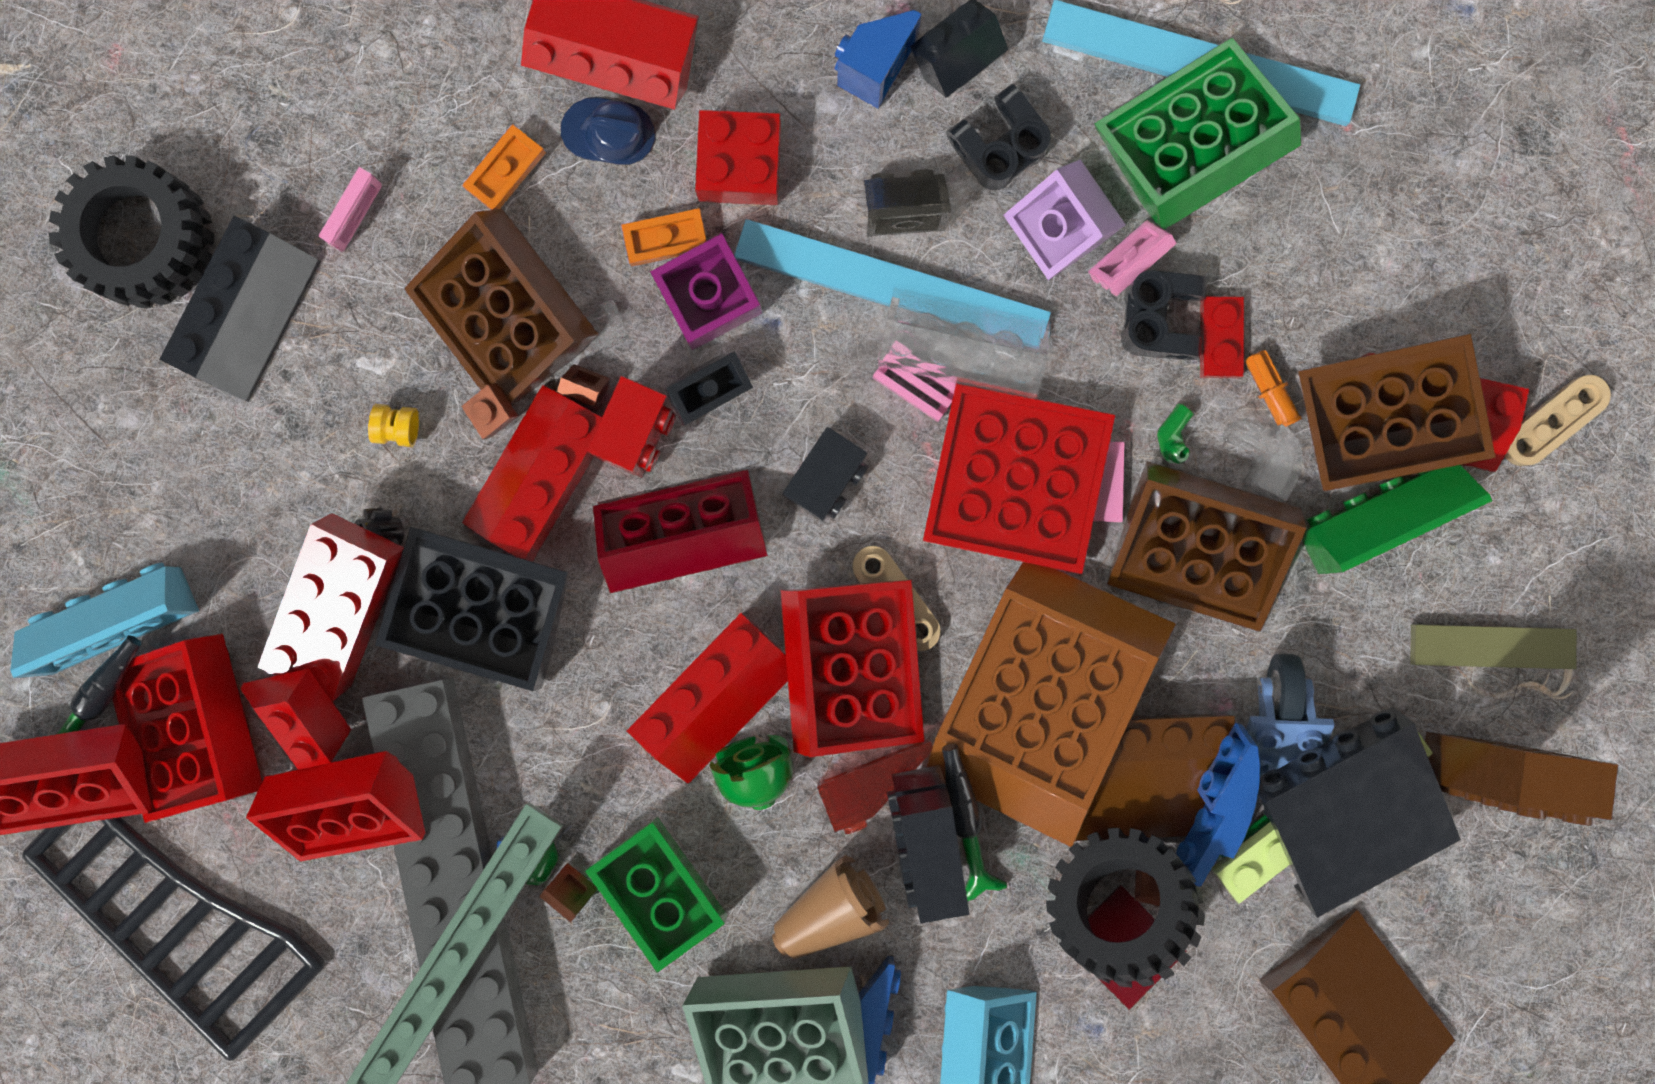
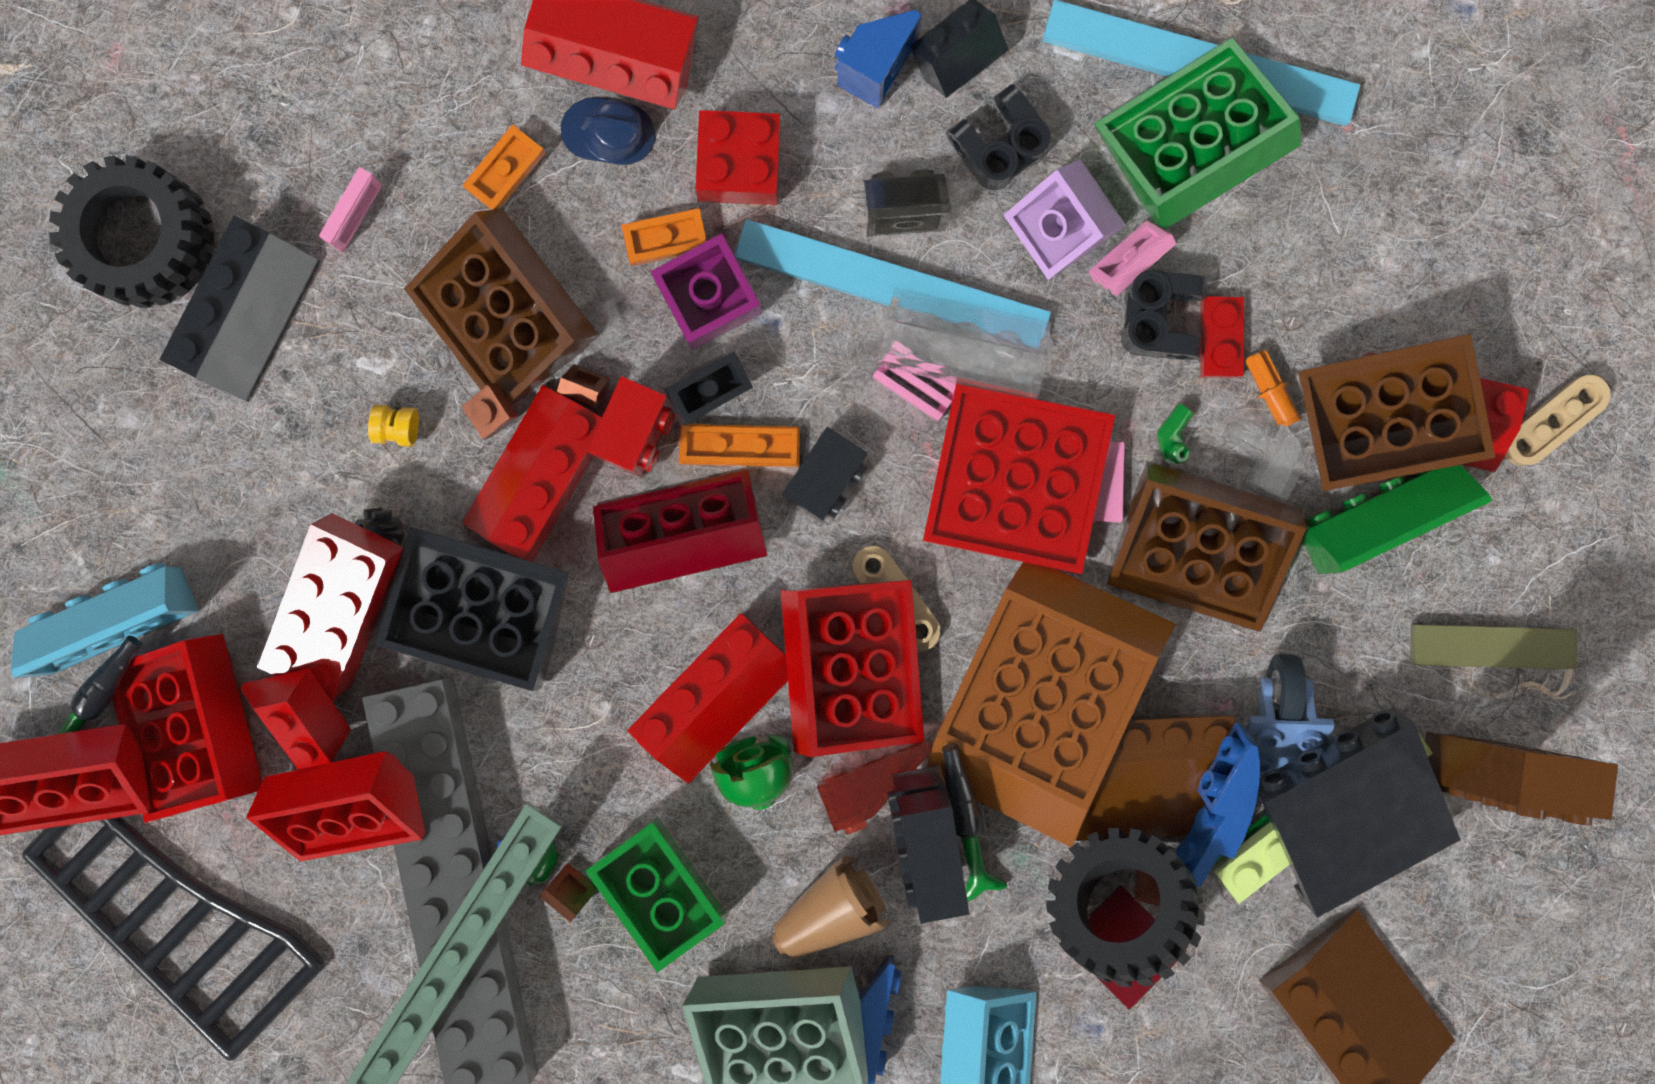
none -> orange tile [679,424,800,468]

